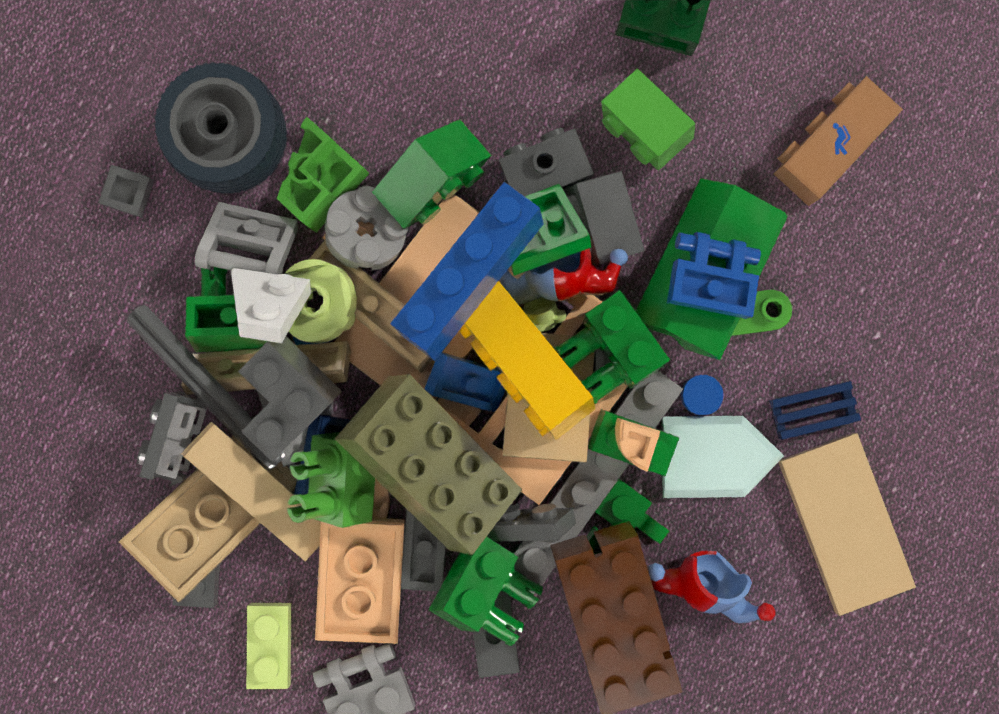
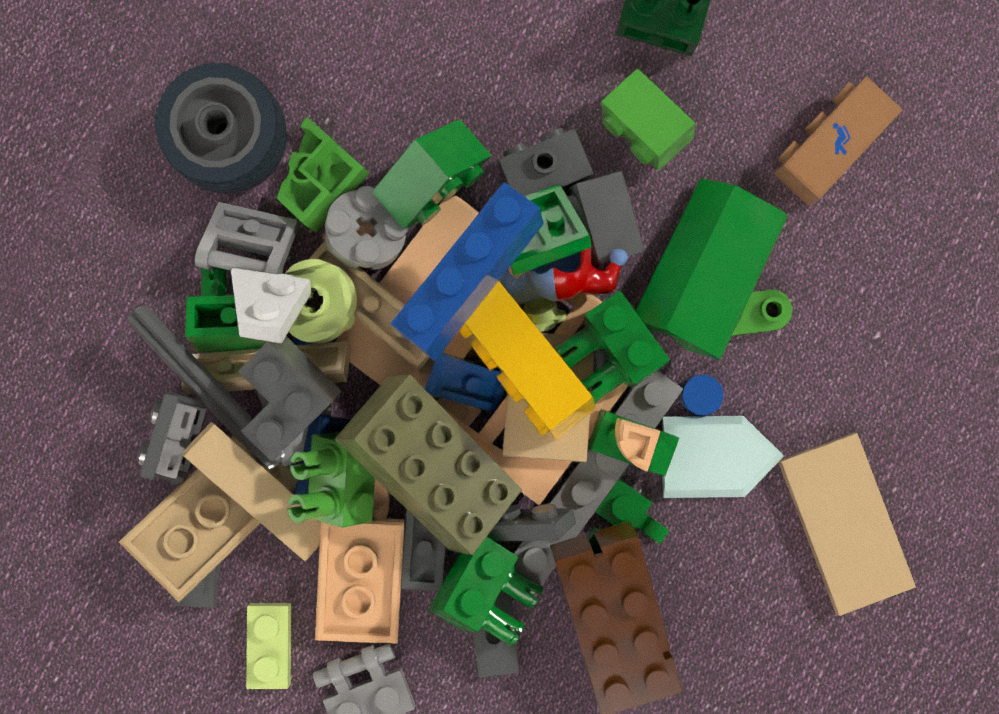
dark grey plate [98,165,155,218] -> none
piece [648,551,776,623] -> none
blue plate [667,232,761,319] -> none
dark blue tile [769,381,861,440] -> none

